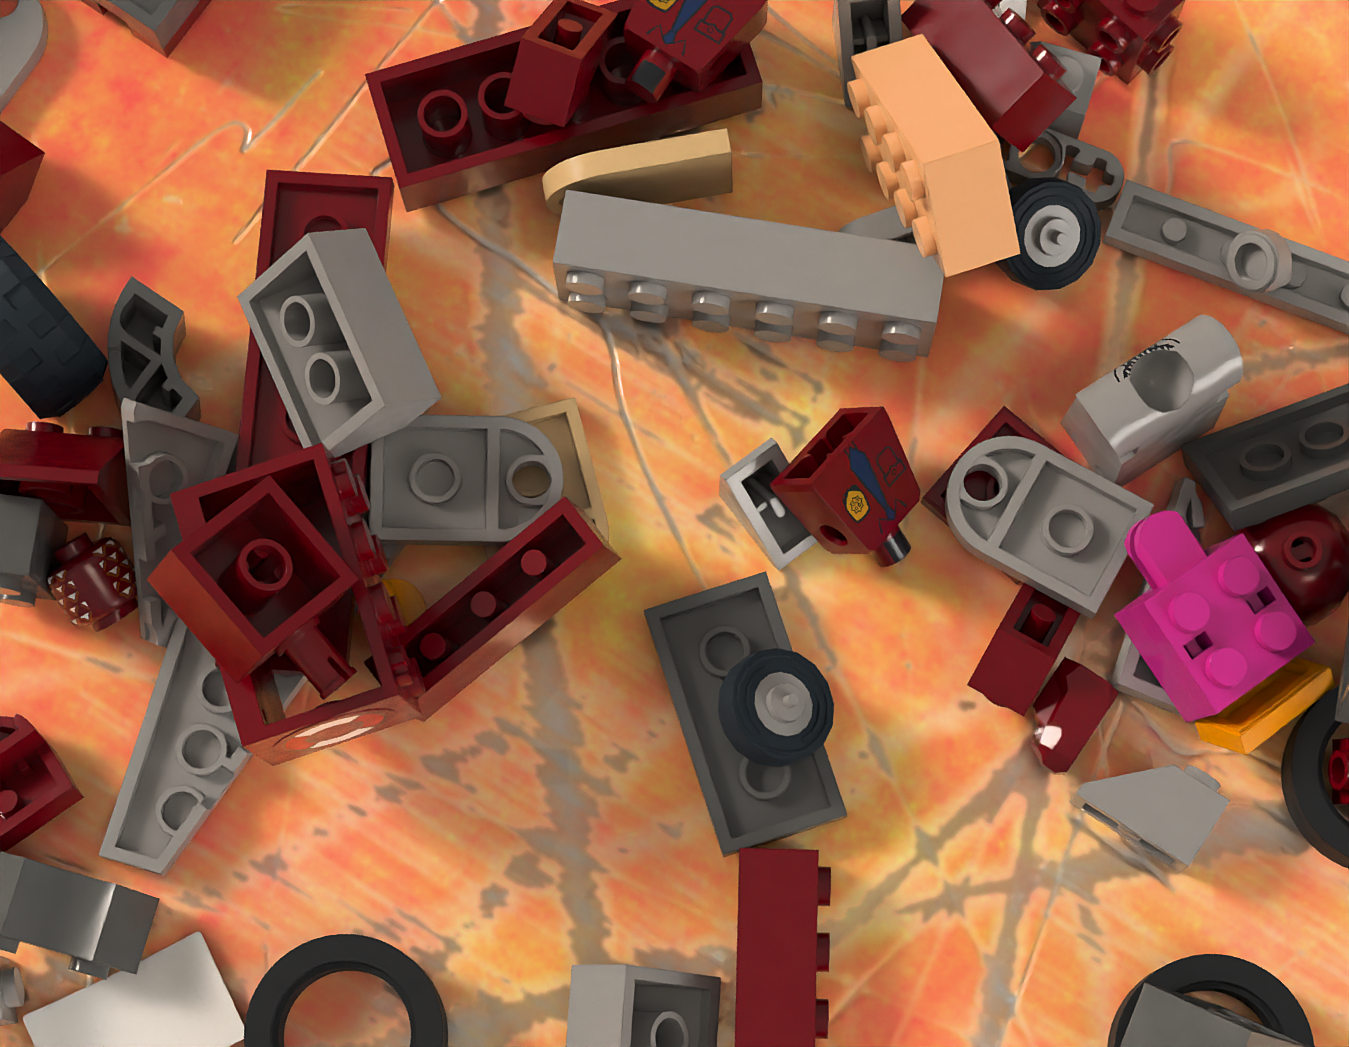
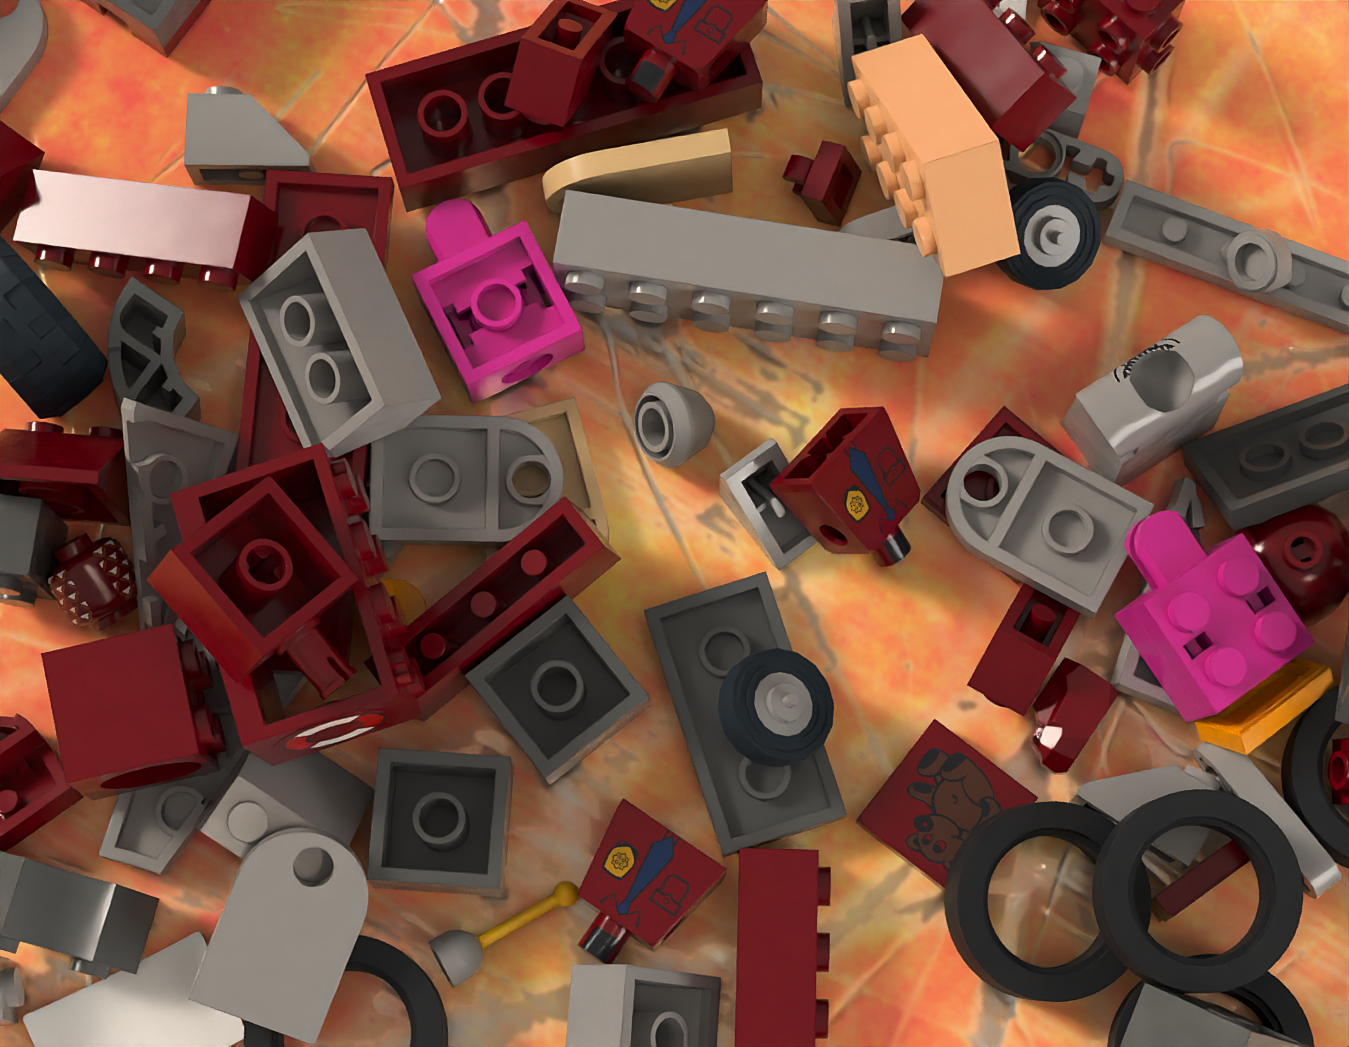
none -> brick [13,169,279,293]
none -> dark red brick [41,623,226,801]
none -> light grey slope [184,86,317,186]
none -> light grey tile [188,827,369,1045]
none -> light grey slope [193,749,375,882]
none -> dark grey brick [367,748,514,897]
none -> dark pink brick [411,198,585,405]
none -> hinge [428,881,579,988]
none -> dark grey brick [465,595,651,785]
none -> dark red torso [577,798,727,964]
none -> light grey cone [633,382,715,468]
none -> dark red tile [782,140,862,227]
none -> tile [855,719,1038,892]
none -> black tyre [944,801,1152,1002]
none -> black tyre [1092,789,1303,993]
none -> dark red tile [1151,840,1250,922]
none -> light grey beam [1193,742,1342,899]

